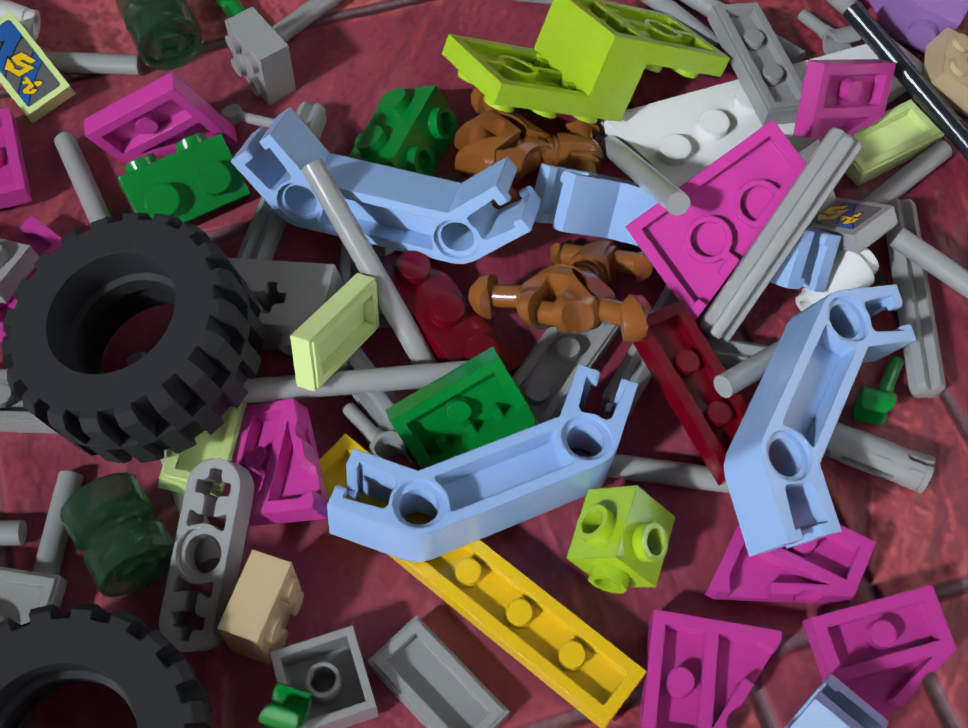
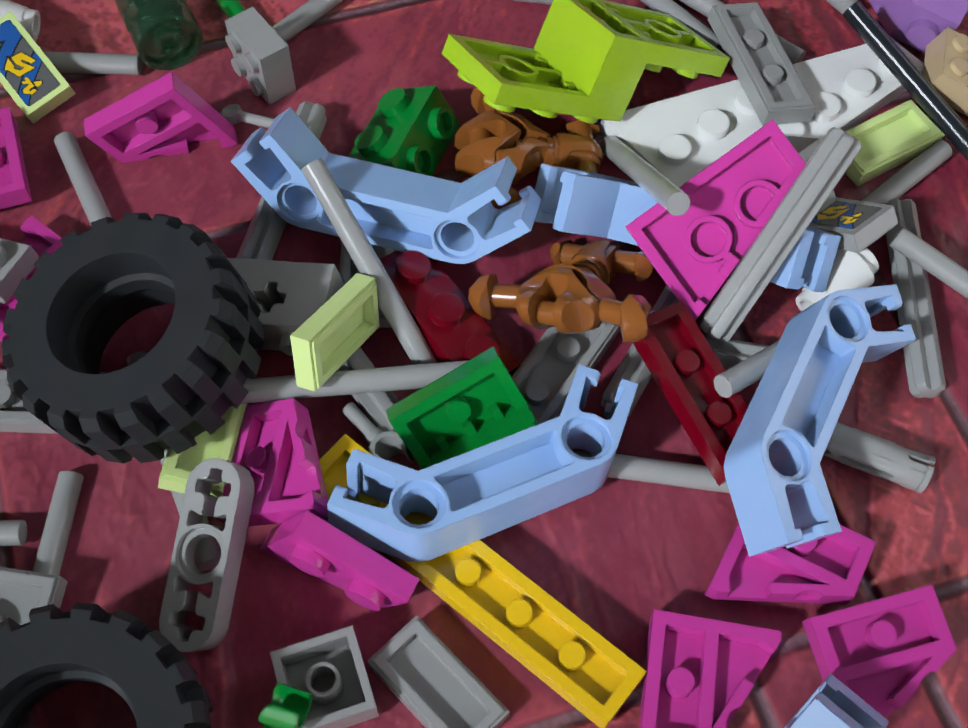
clear green wheel [60,472,175,597] -> none
green bracket [118,132,250,224] -> none
tan piece [217,549,304,665] -> none
lime brick [567,485,675,594] -> none
dark pink wing [793,59,896,143] -> none
light grey hand [798,9,861,55] -> none
green hand [853,356,904,426] -> none
none -> dark pink wing [259,510,419,611]

